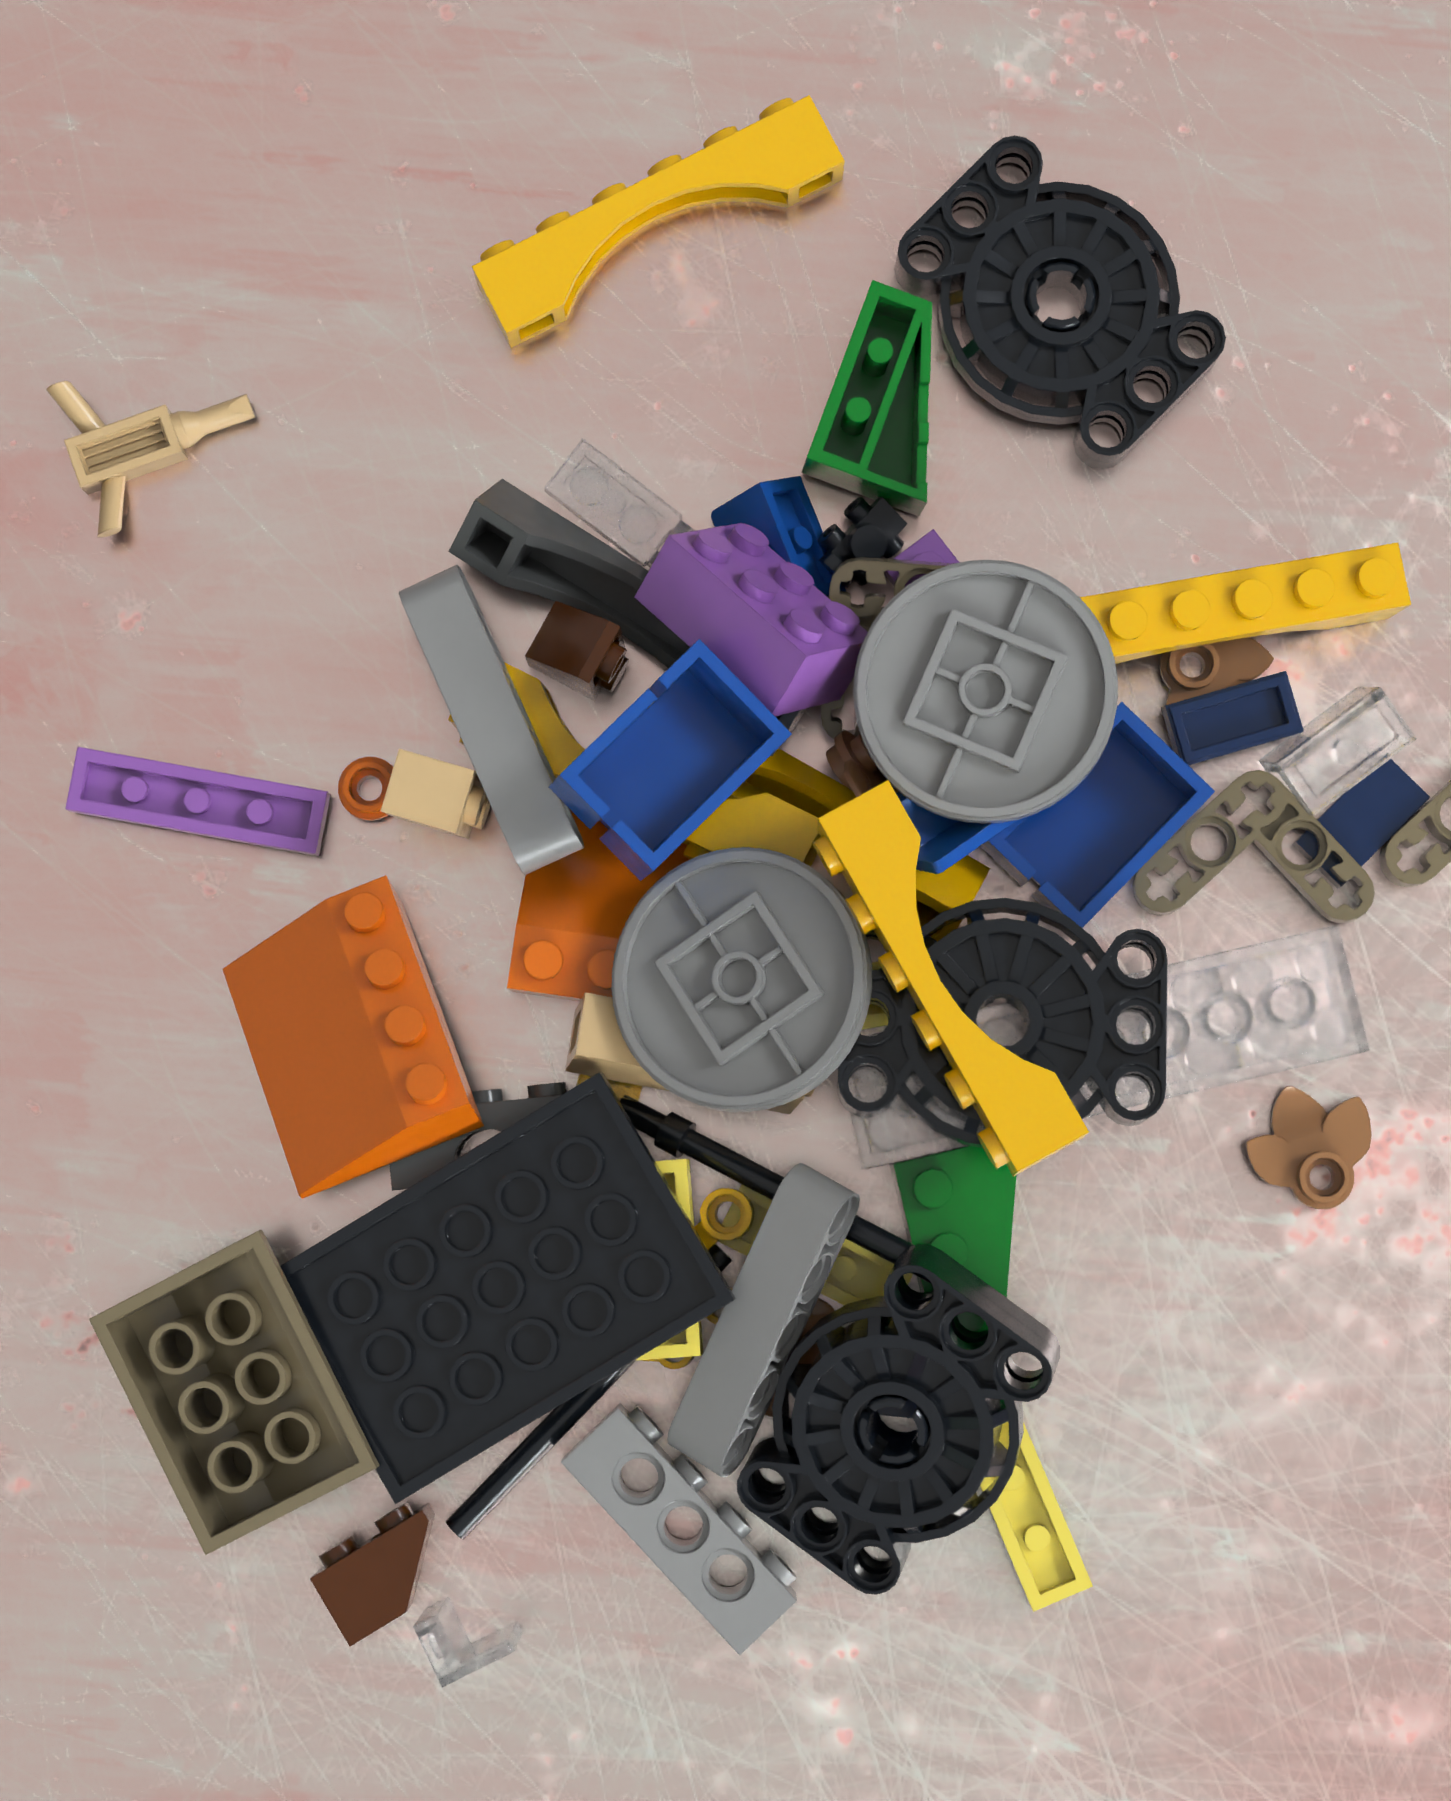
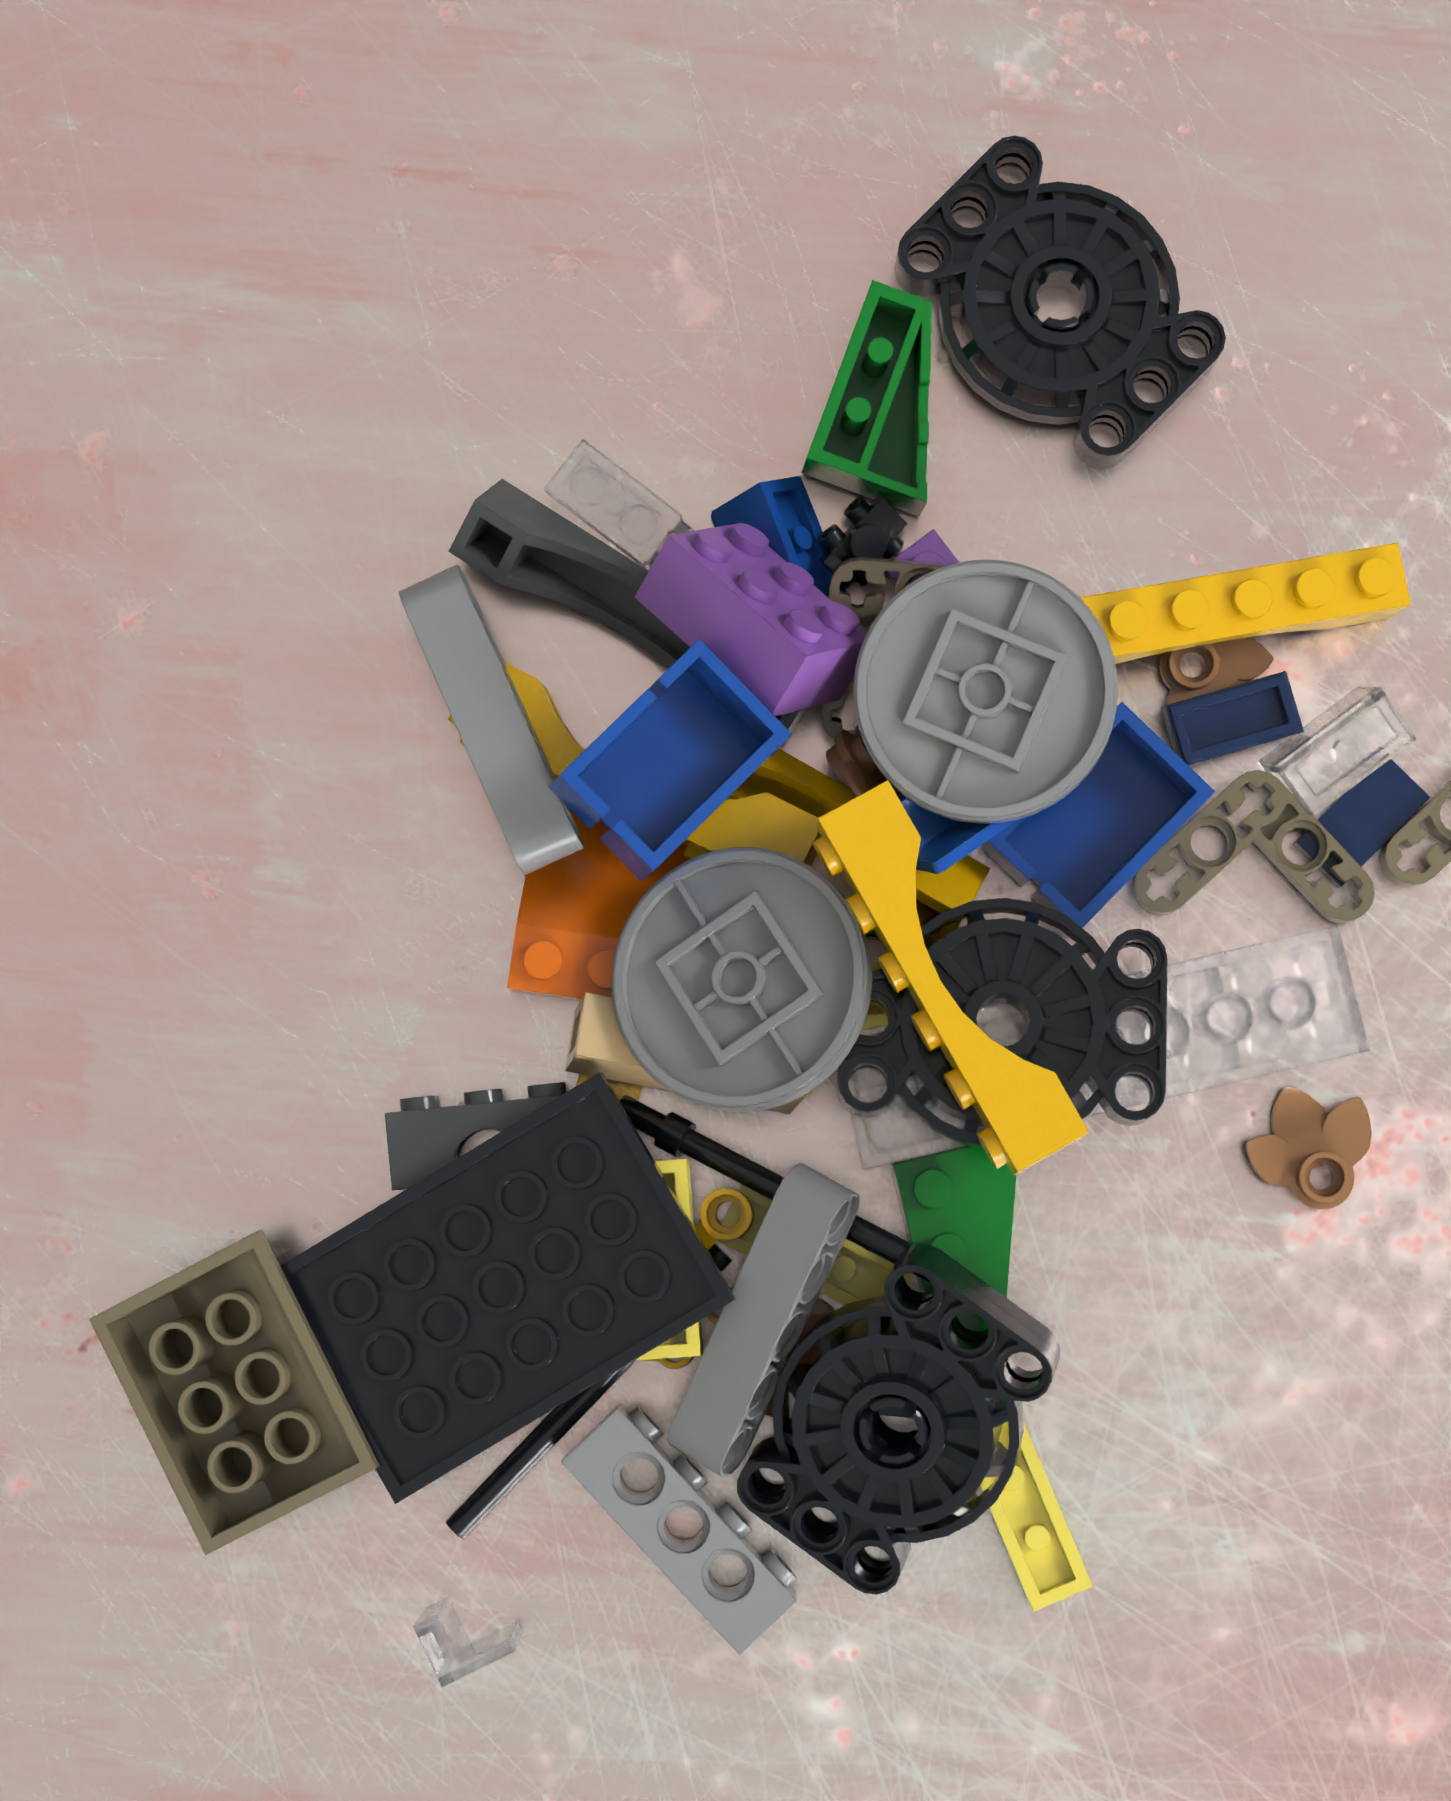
tan piece [46,381,255,538] -> none
medium lavender plate [65,747,331,856] -> none
orange slope [222,875,484,1199] -> none
reddish brown slope [310,1502,435,1646] -> none
orange plate [338,757,393,821] -> none
tan brick [381,749,490,839] -> none
yellow arch [472,95,845,348] -> none
reddish brown slope [525,601,629,702] -> none

